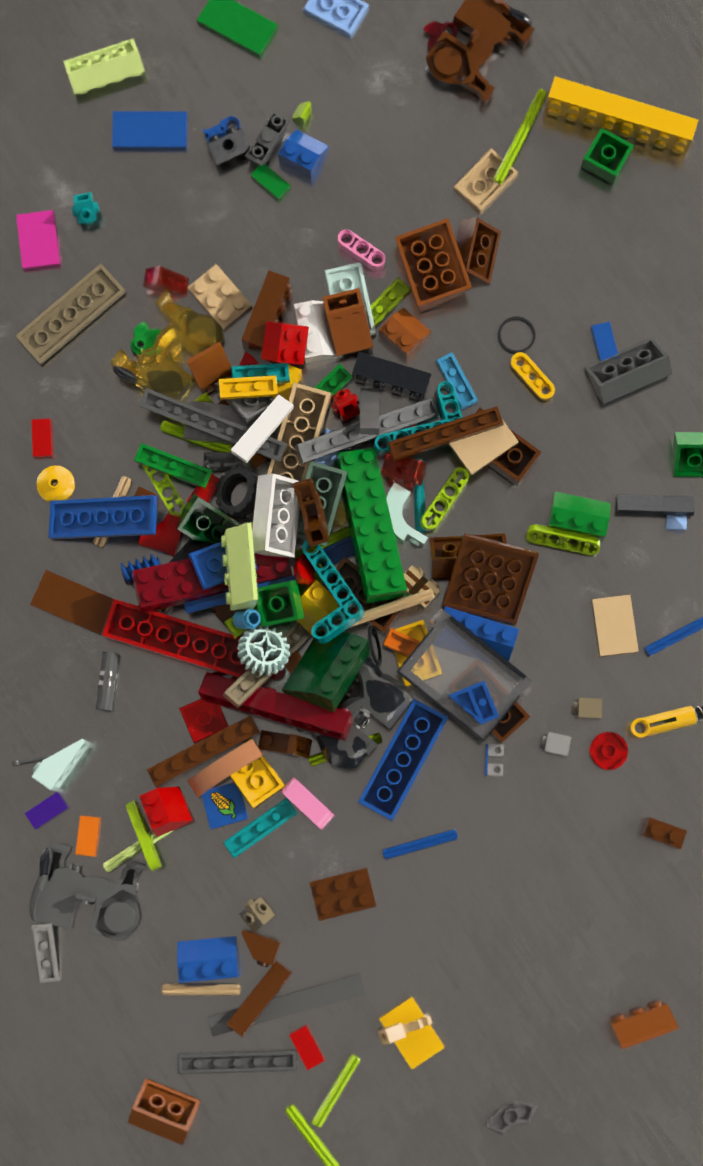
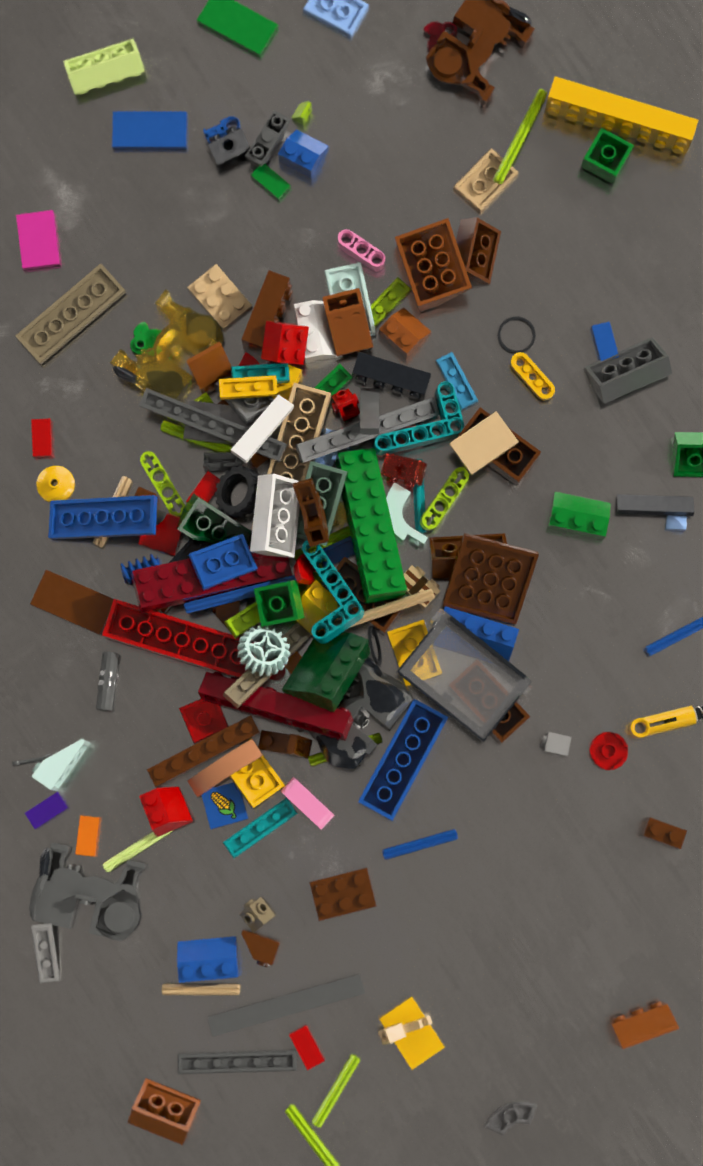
teal brick [71,192,100,224] -> none
lime beam [126,800,162,871] -> none
green plate [134,443,212,489] -> none
clear red slope [143,266,189,296] -> none
yellowish green slope [221,523,258,610] -> none
reddish brown tile [226,961,292,1037] -> none
dark azure brick [233,609,261,629] -> none
orange tile [382,628,420,658] -> none
reddish brown tile [388,406,504,462] -> none
blue wing [450,680,499,725] -> none
flat silver piece [484,744,504,776] -> none
lime beam [526,524,600,555] -> none
dark tan brick [573,698,602,720] -> none
tan tile [592,595,639,657] -> none

